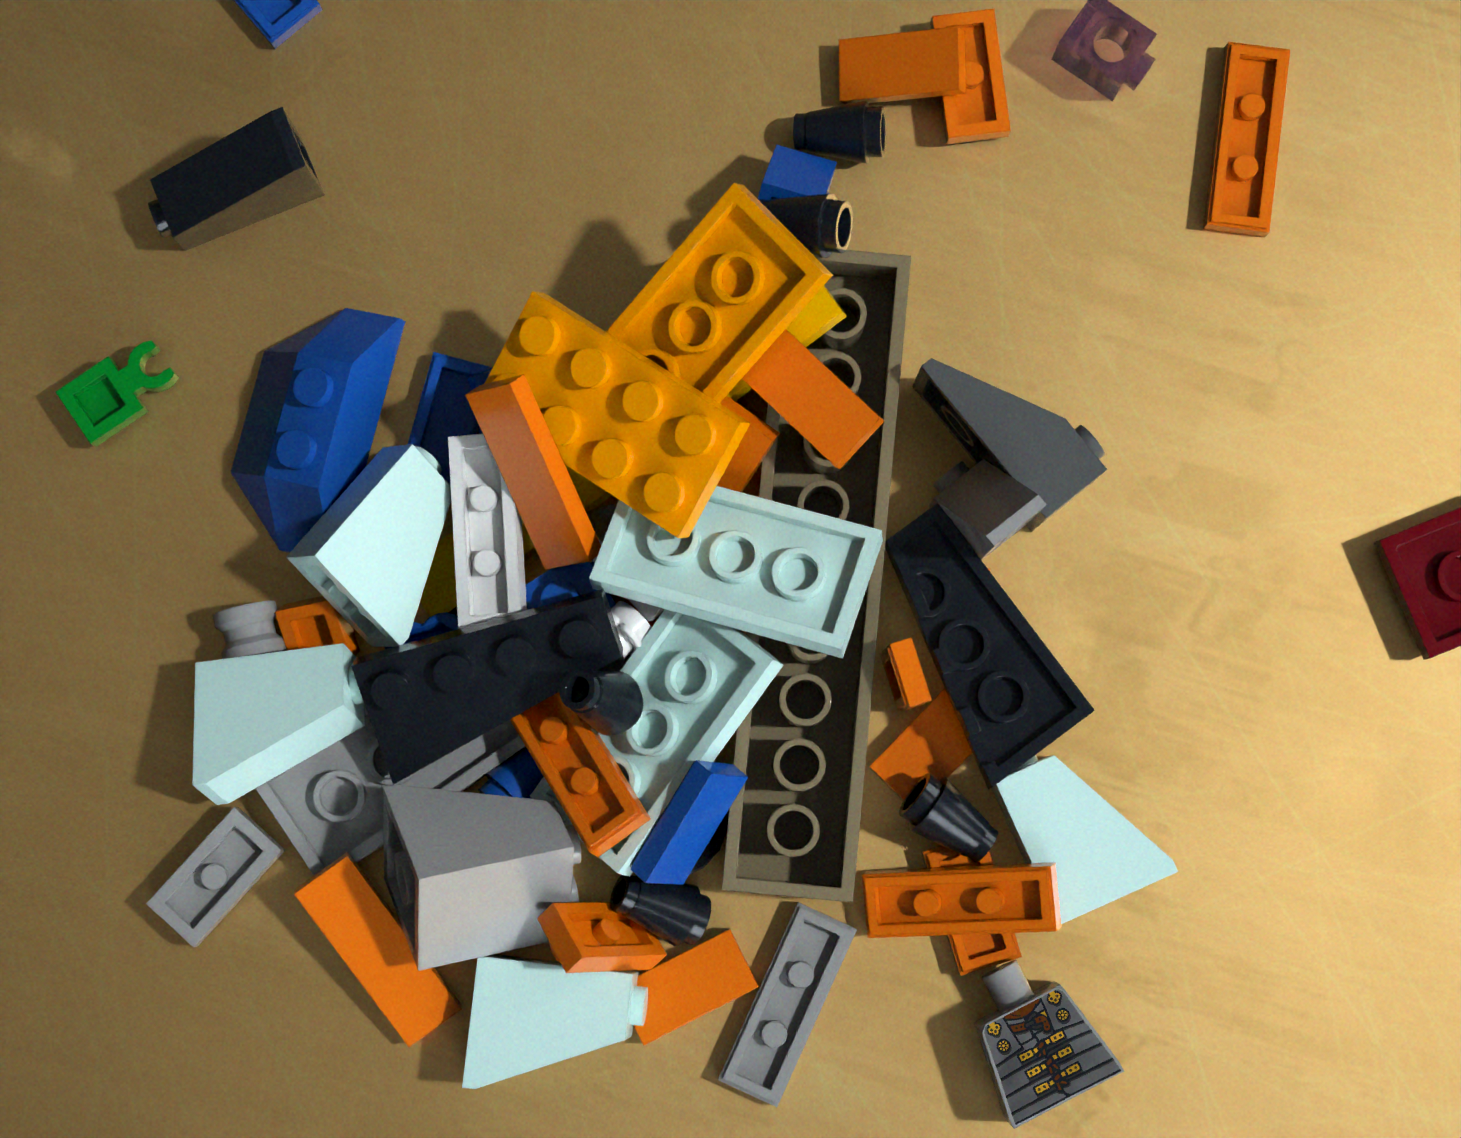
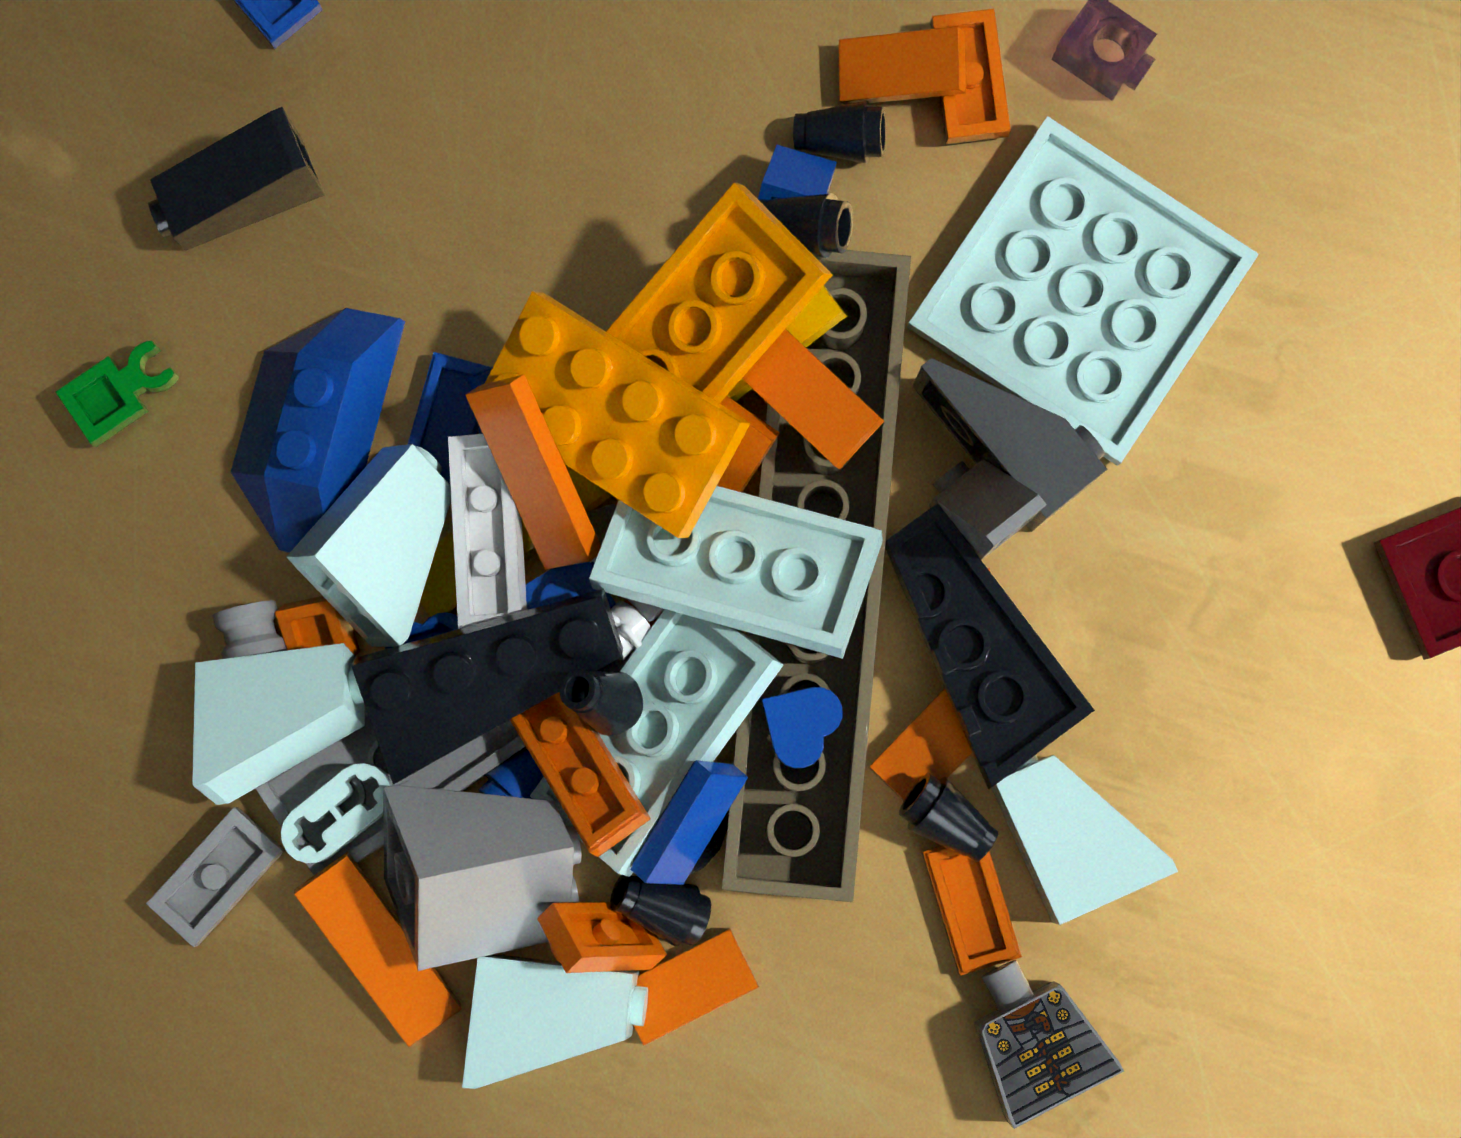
light grey tile [718,902,857,1107] -> none
orange tile [862,862,1062,938] -> none
orange tile [880,637,932,712] -> none
orange tile [1203,41,1290,237] -> none
none -> light aqua beam [281,763,393,863]
none -> blue tile [762,687,843,769]
none -> light aqua plate [907,116,1259,466]

